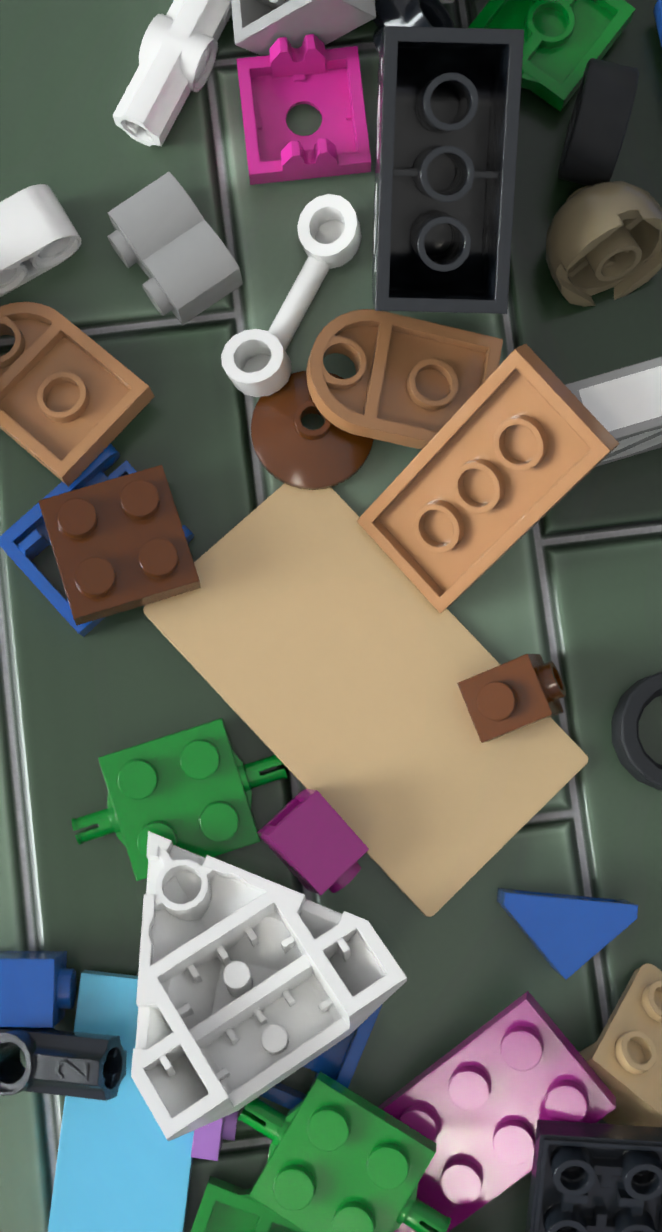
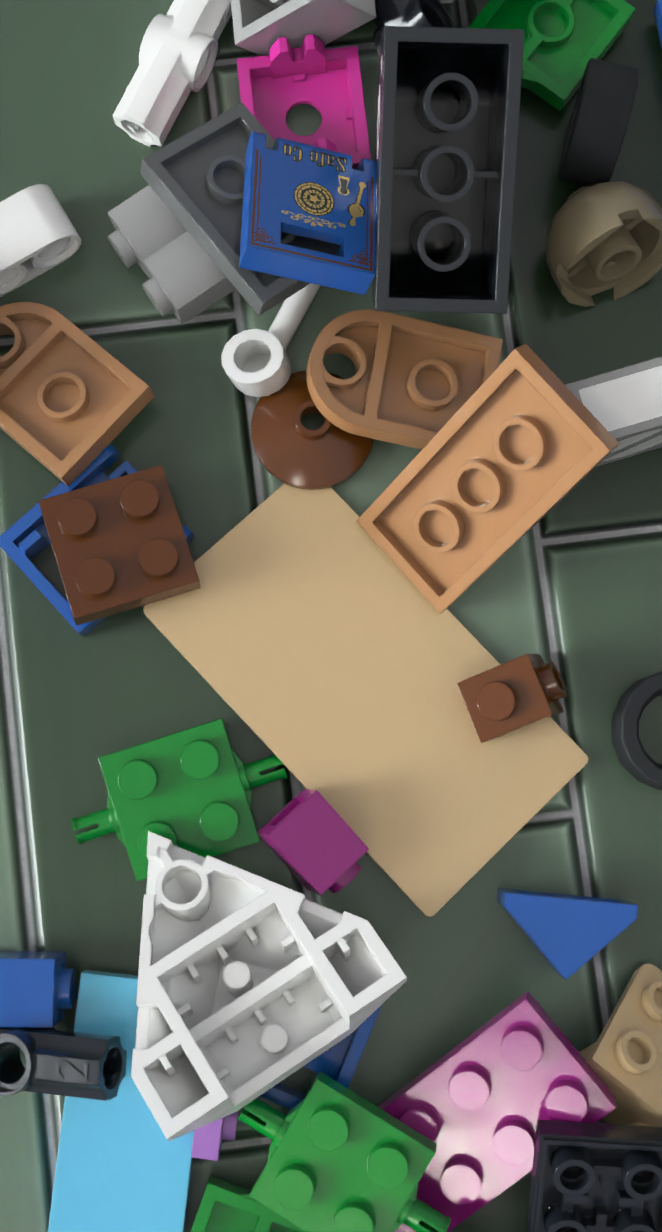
none -> dark grey plate [140,102,340,316]
none -> blue container [239,131,376,295]

